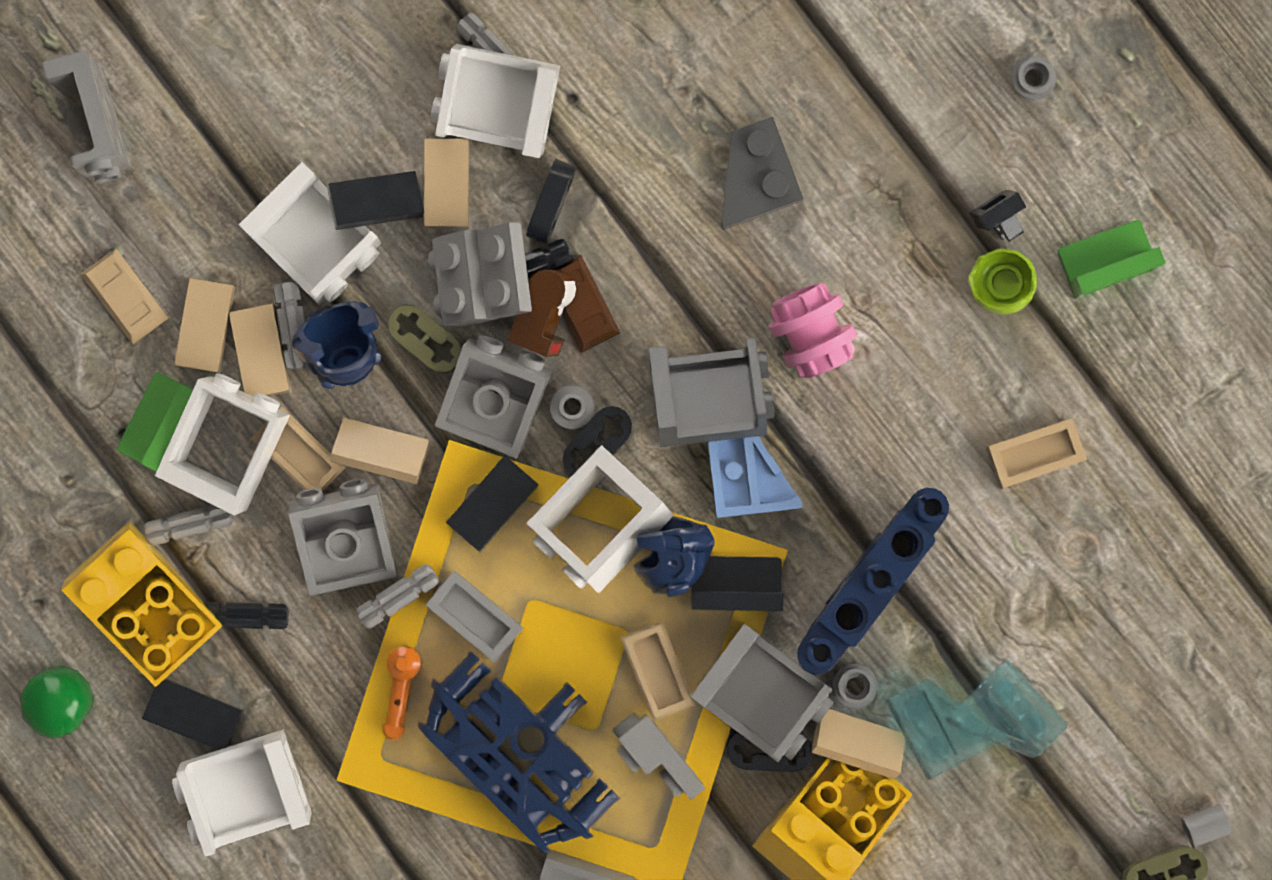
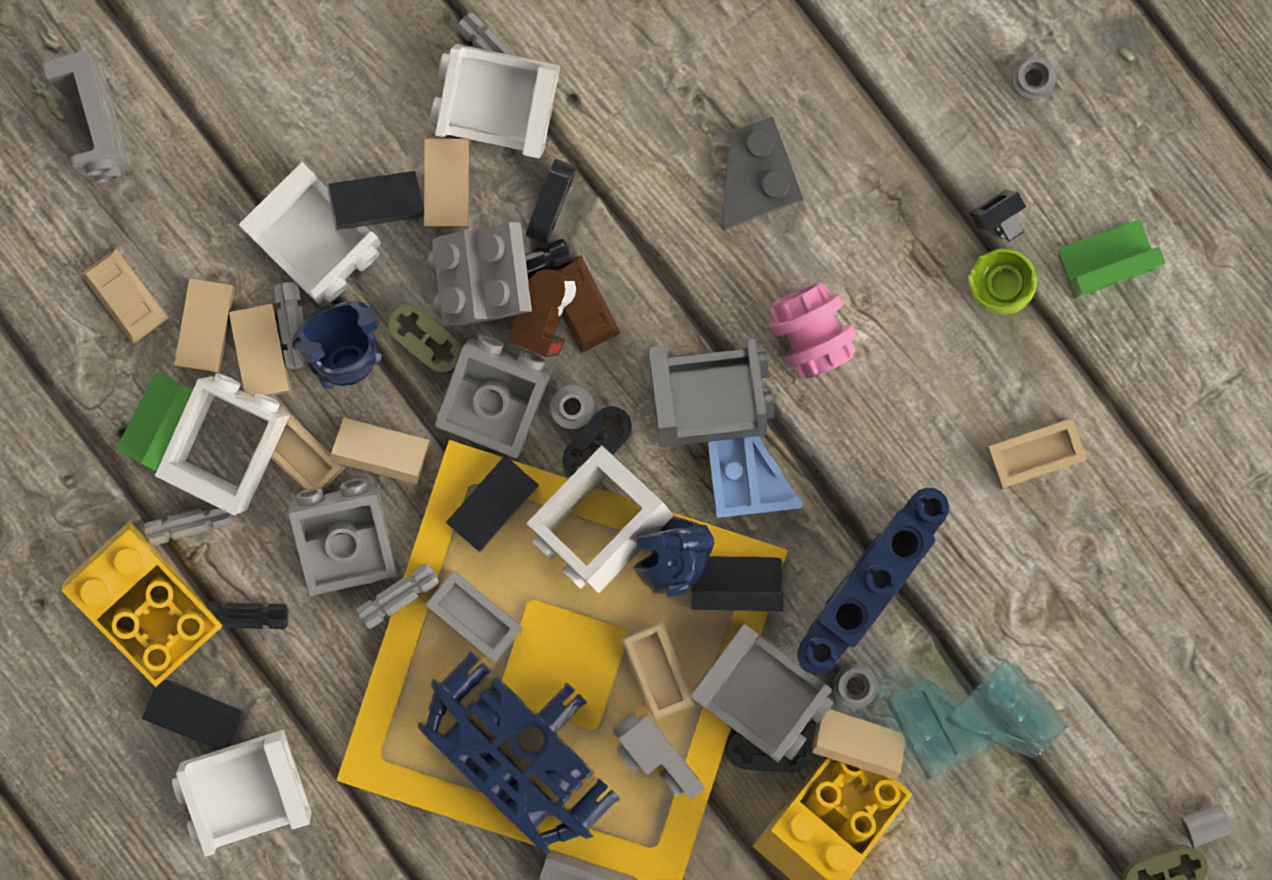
green hair [20,665,93,739] -> none
orange piece [382,646,422,740] -> none

